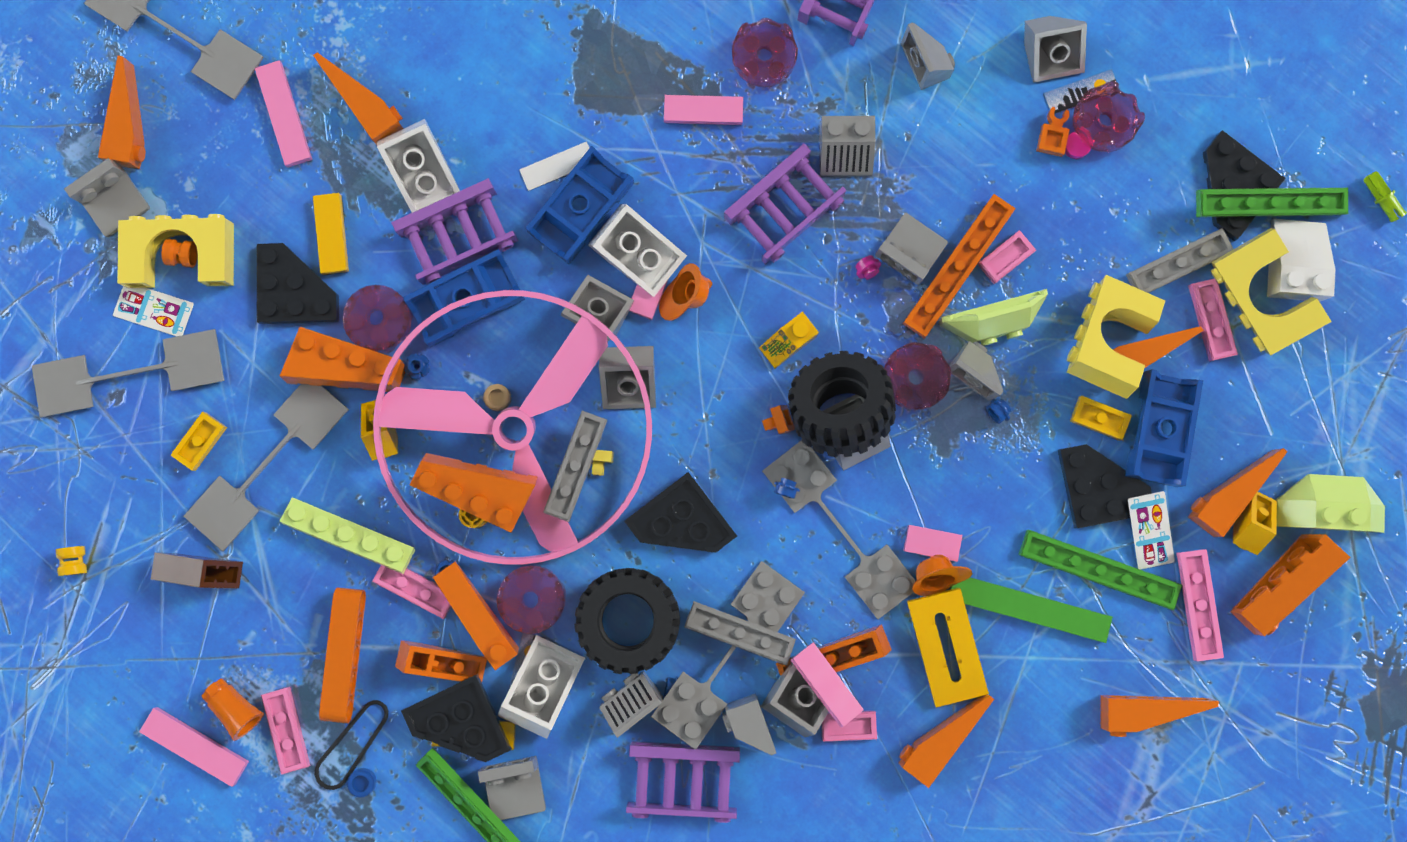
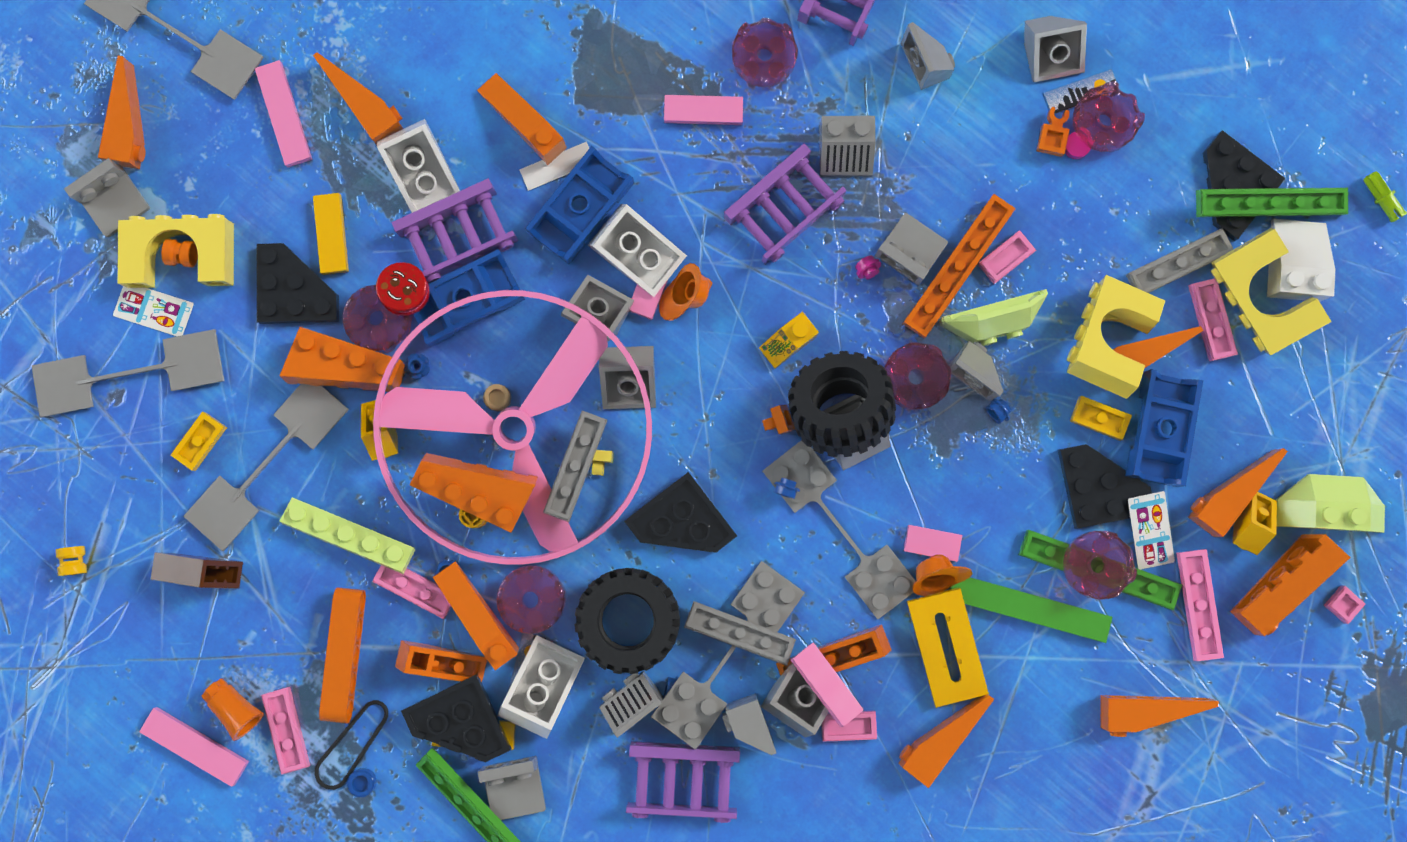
none -> red head [376,262,430,316]
none -> orange slope [477,73,567,165]
none -> clear pink plate [1063,531,1137,600]
none -> bright pink tile [1324,585,1365,624]

